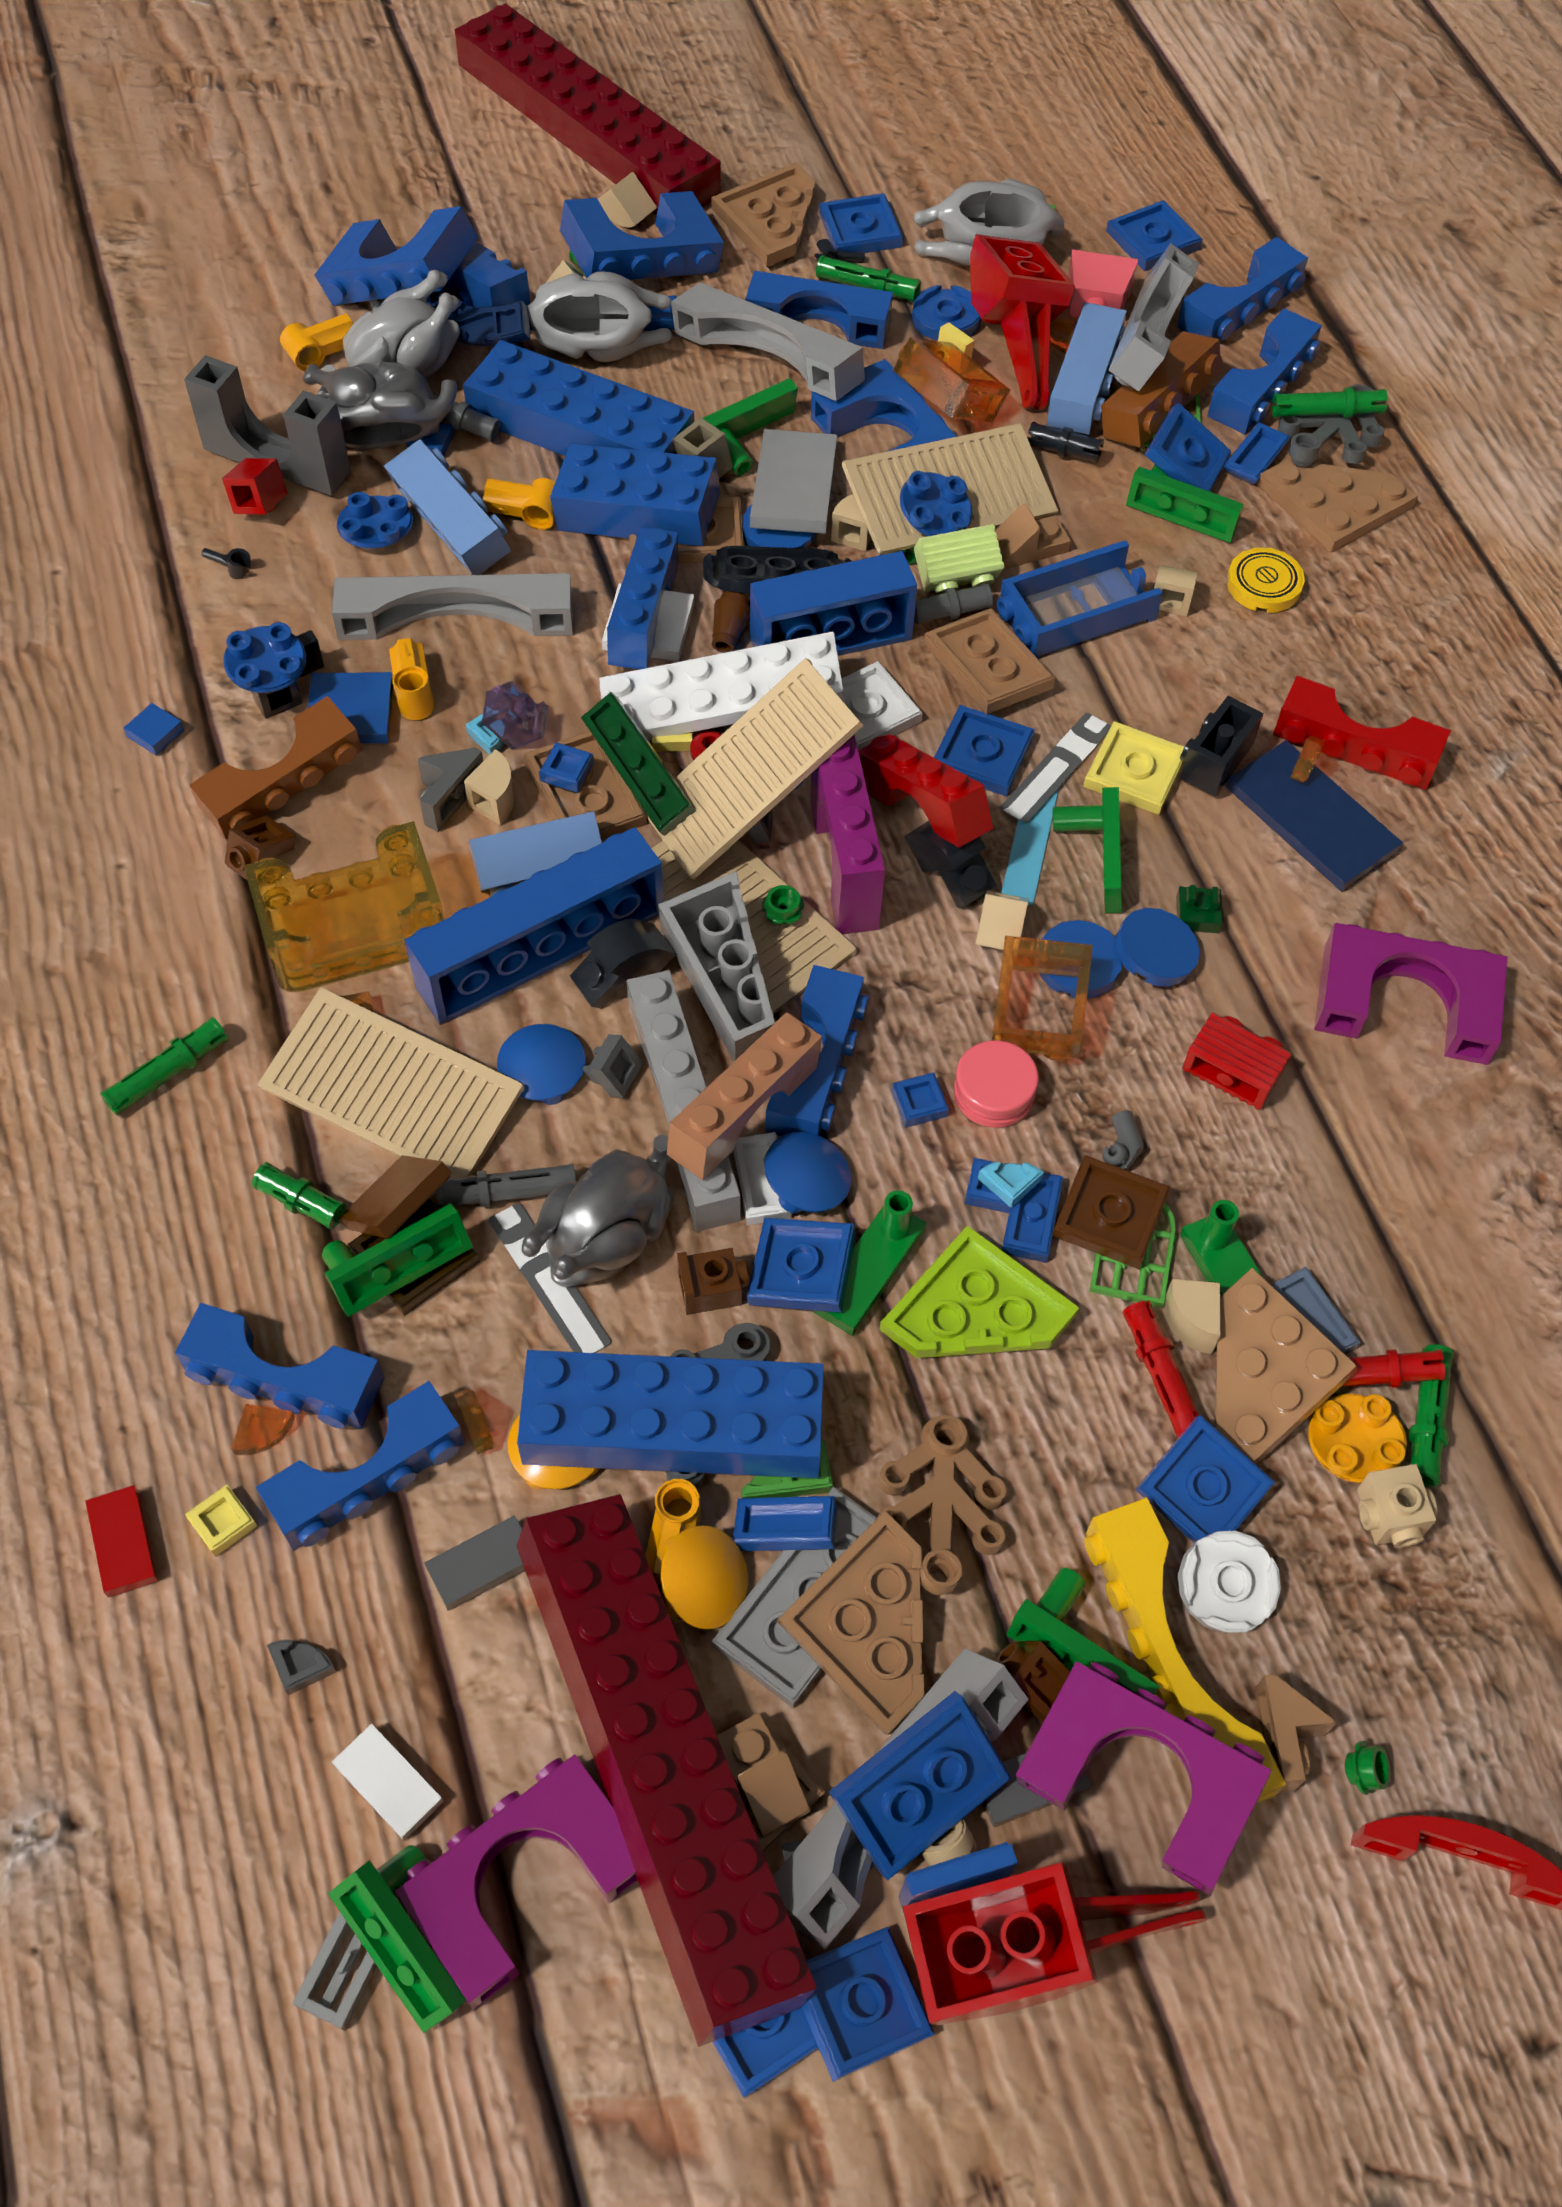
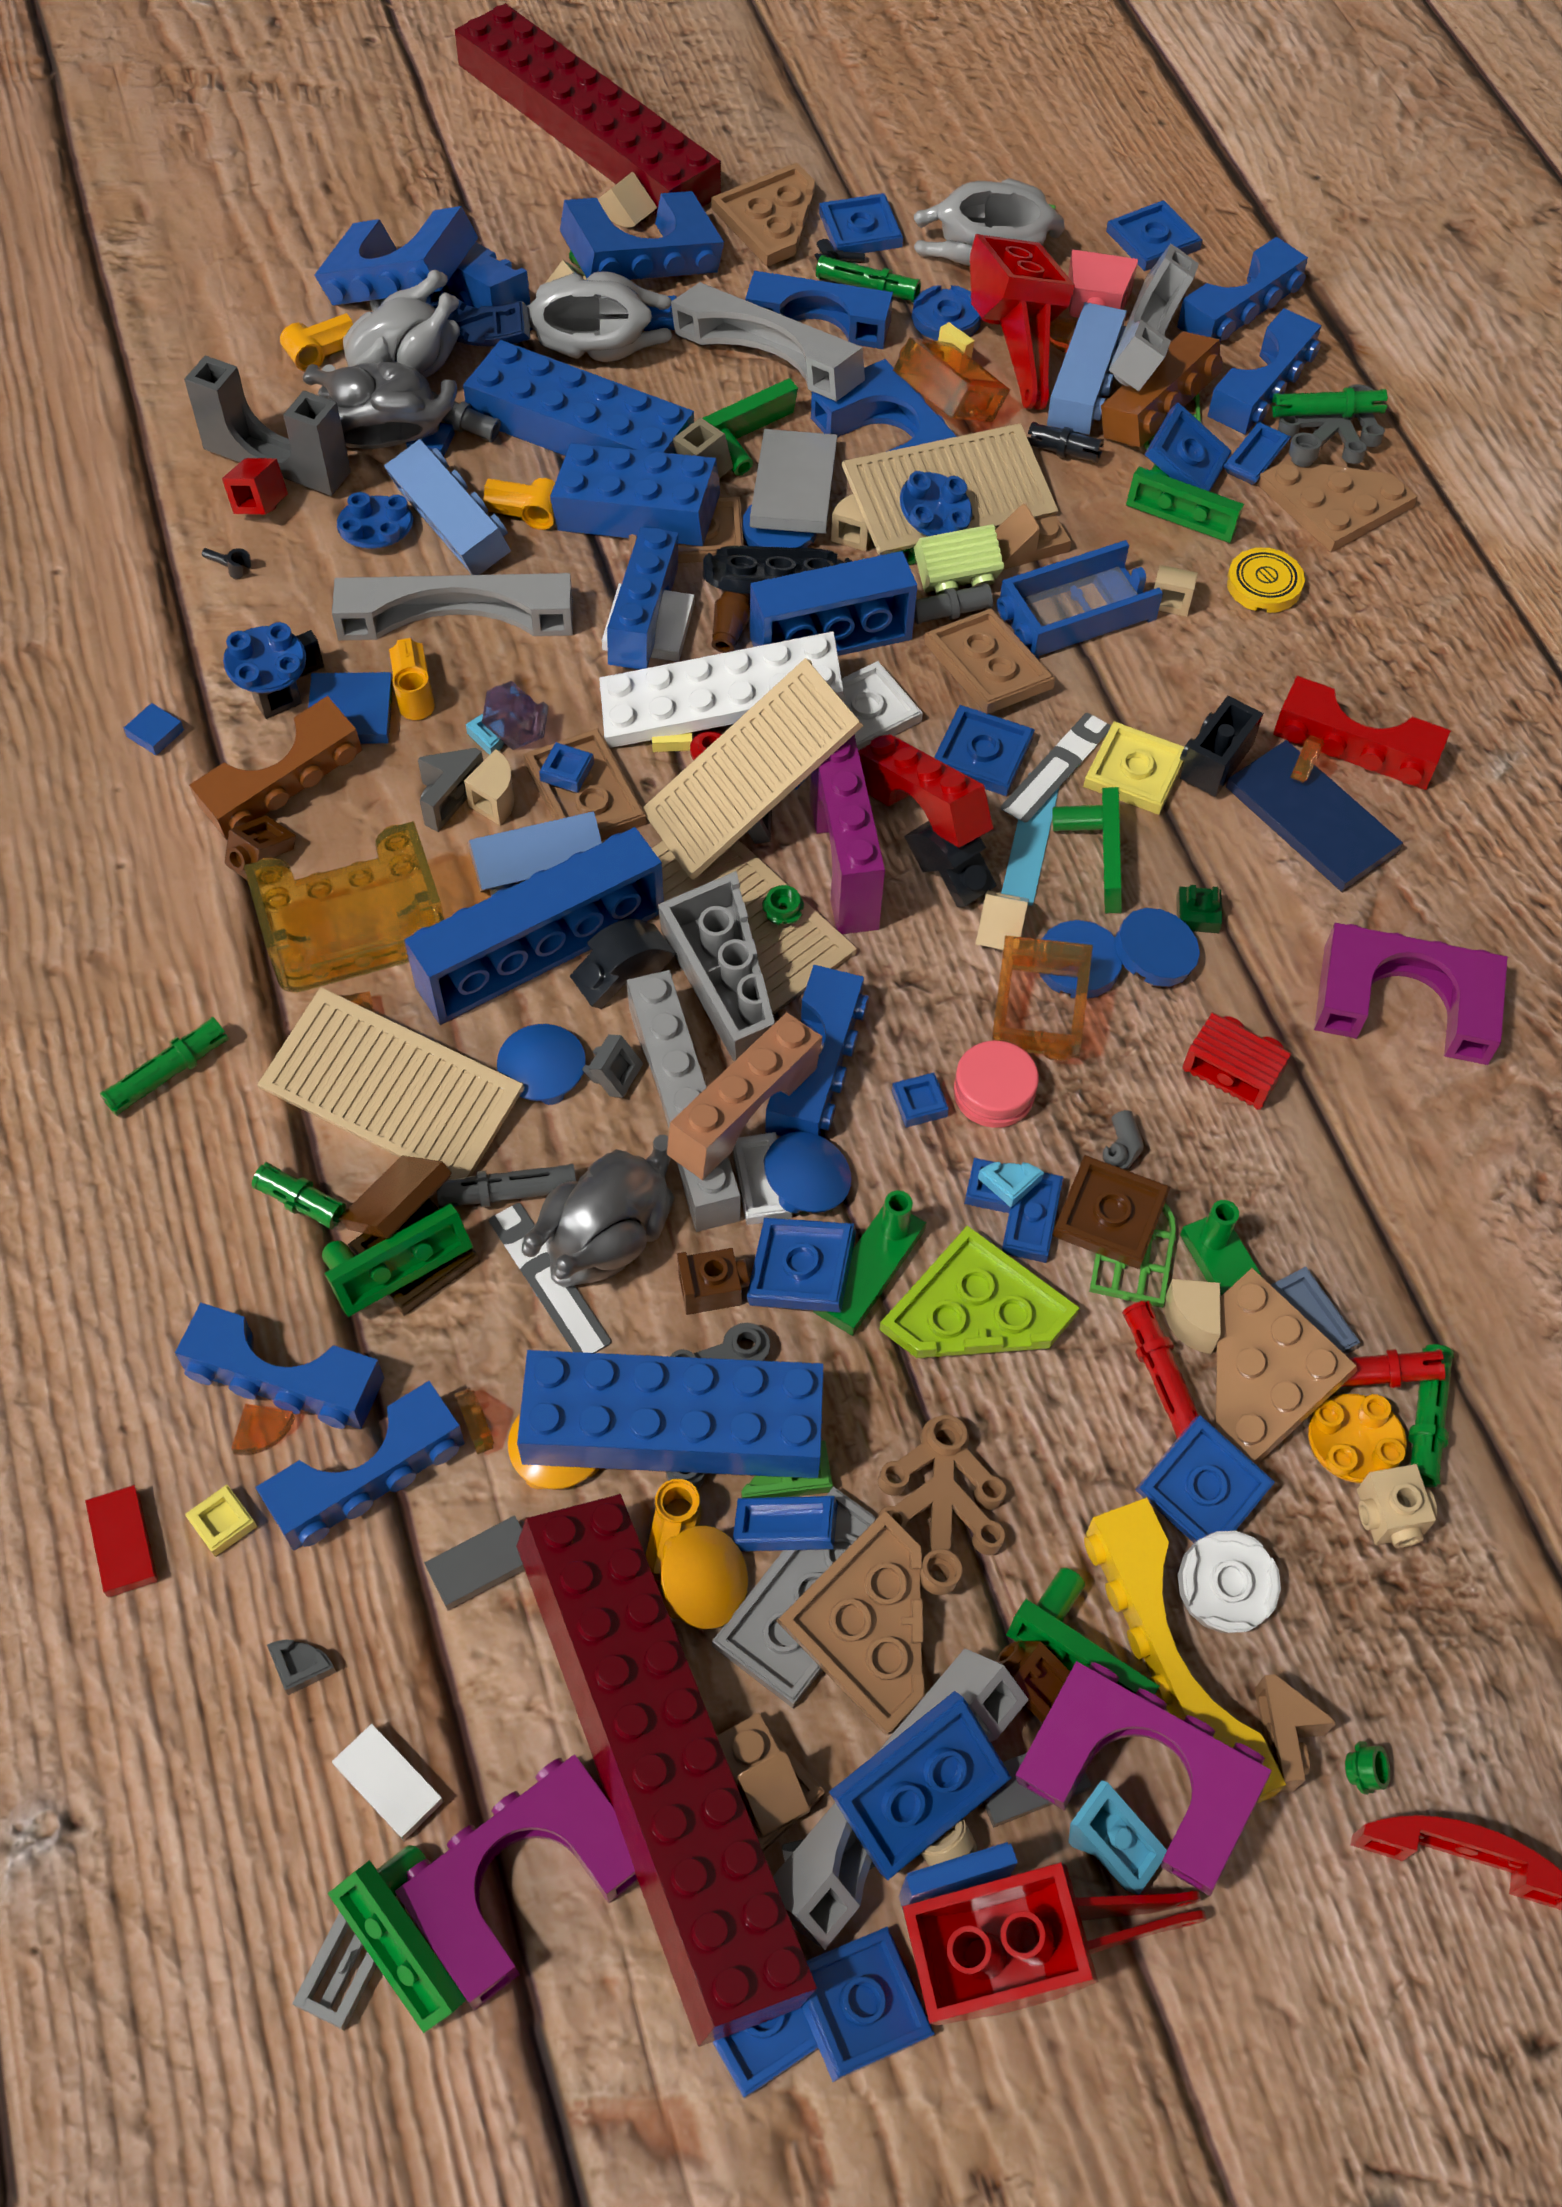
dark green tile [581,692,696,836] -> none
none -> medium azure slope [1069,1780,1167,1895]

